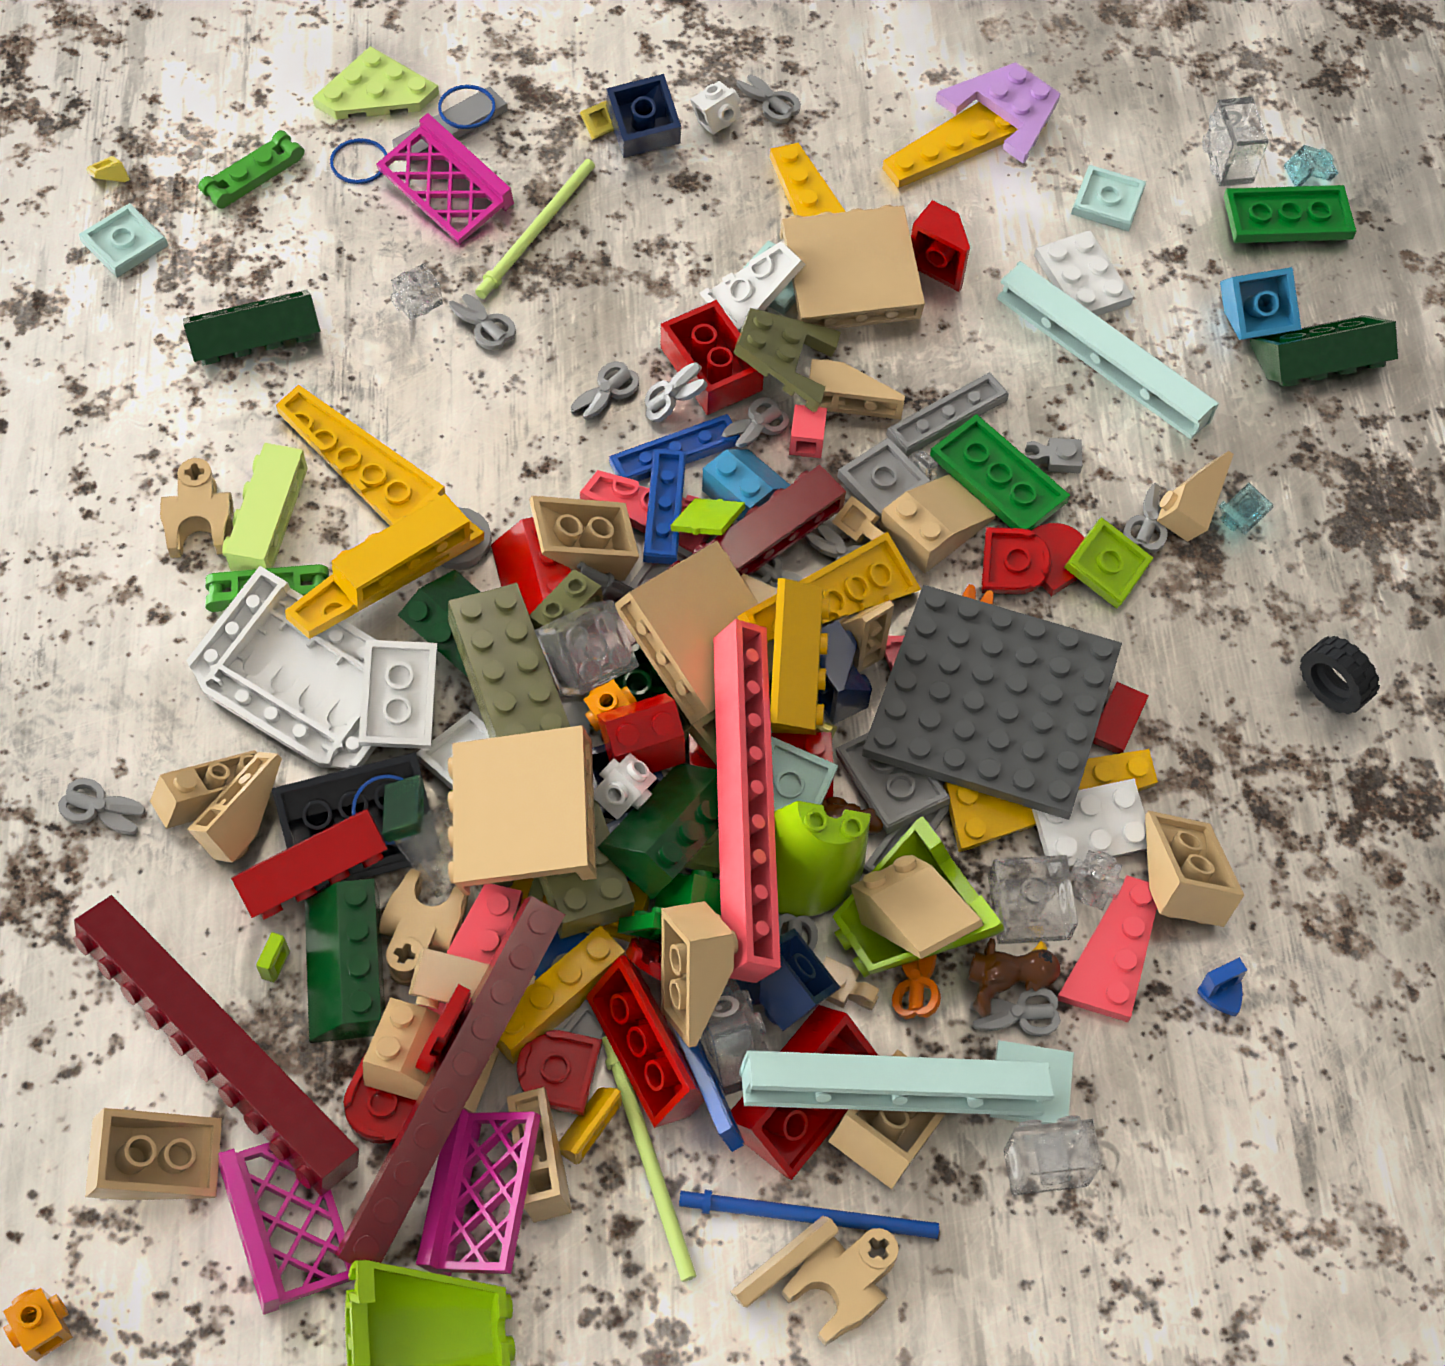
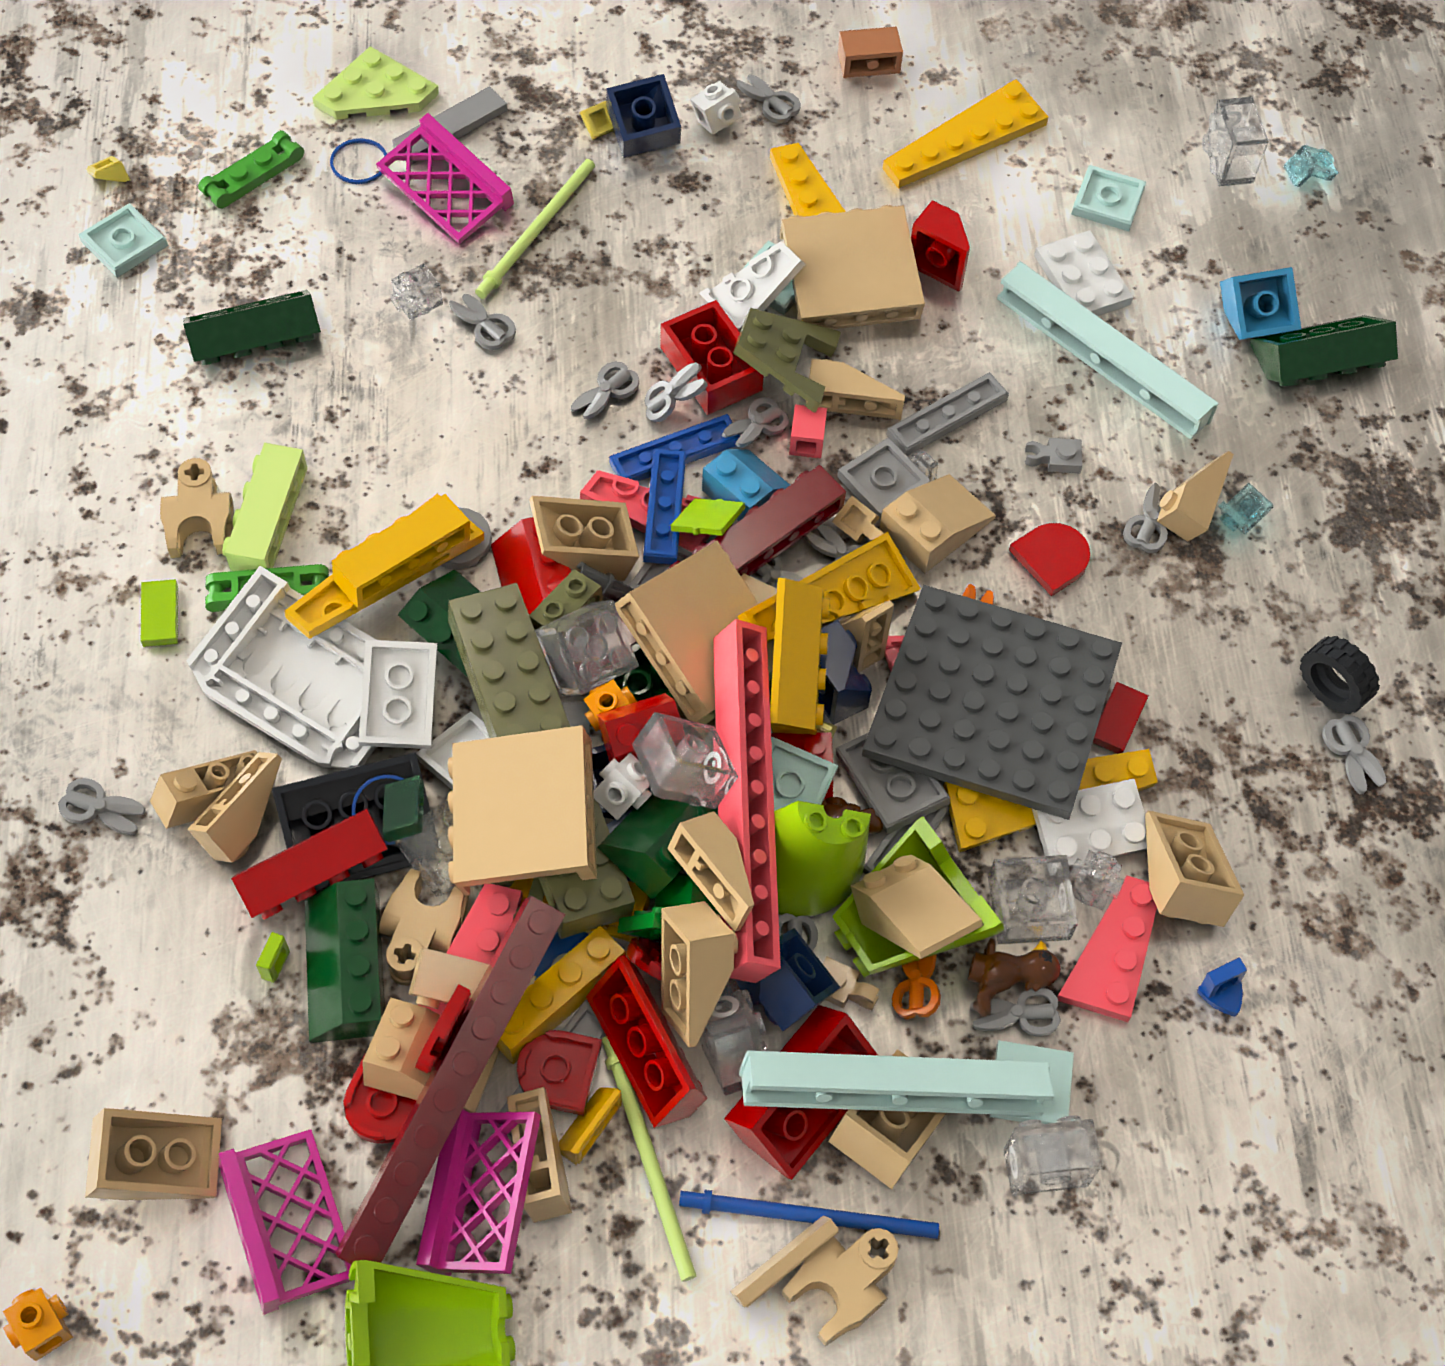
dark red brick [73,895,359,1196] -> none
yellow wing [276,385,446,526] -> none
blue piece [438,85,495,129] -> none
tile [674,1029,744,1152] -> none
green plate [930,414,1070,530] -> none
lavender wing [936,62,1061,163] -> none
red tile [981,527,1052,595] -> none
lime tile [1064,517,1153,609] -> none
green plate [1223,185,1357,243] -> none
none -> lime tile [140,579,178,647]
none -> clear brick [632,712,739,809]
none -> tan slope [667,811,754,932]
none -> nougat brick [838,26,903,78]
none -> light grey piece [1322,715,1386,794]

